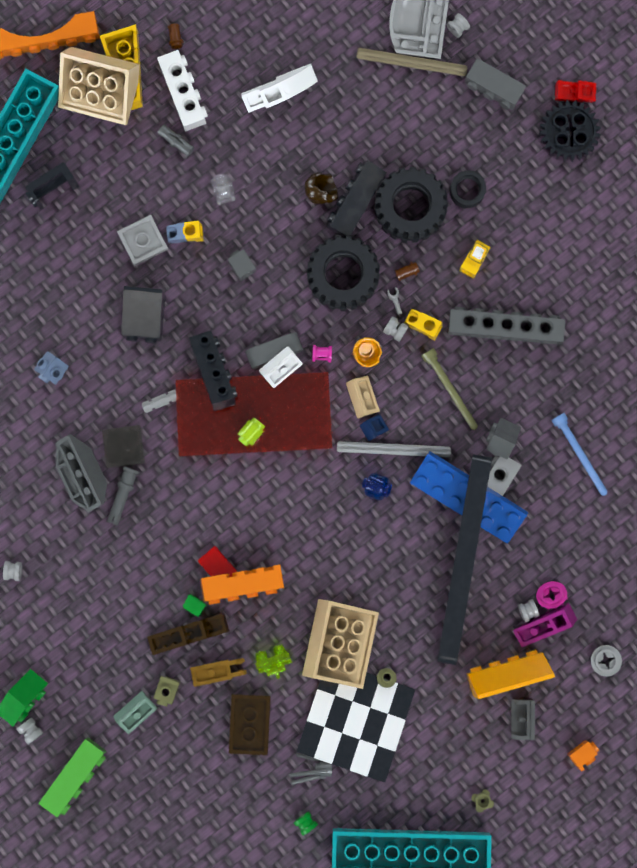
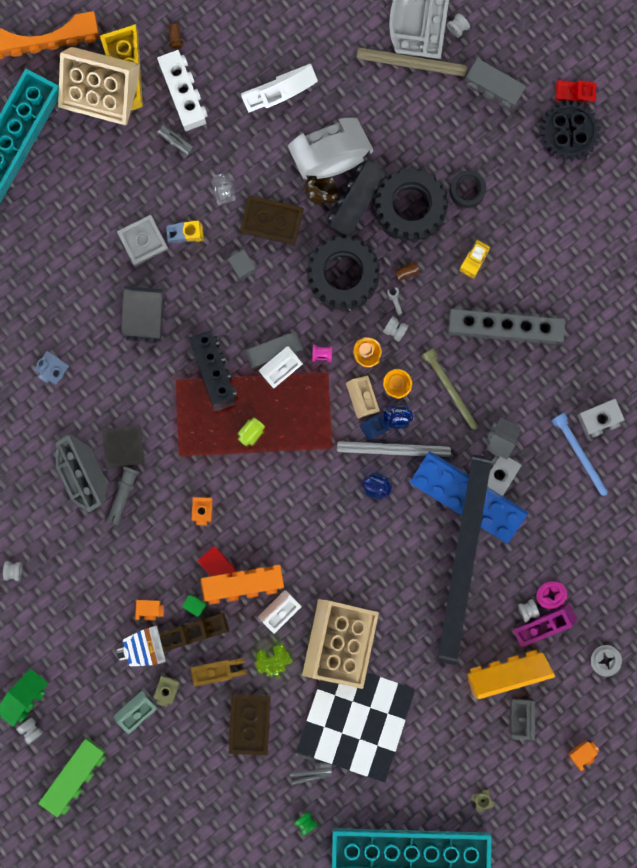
black panel [25,162,79,210] -> none
light grey axle [142,390,179,413] -> none
olive plate [377,668,396,688] -> none
yellow leg [404,309,443,341] -> none
none -> torso [117,626,166,666]
none -> orange brick [135,600,164,620]
none -> orange brick [192,497,213,525]
none -> dark brown plate [240,195,304,246]
none -> white slope [258,590,302,634]
none -> light grey slope [288,118,373,179]
none -> light orange hair [383,369,413,399]
none -> clear blue head [383,404,413,429]
none -> light grey brick [577,399,624,437]

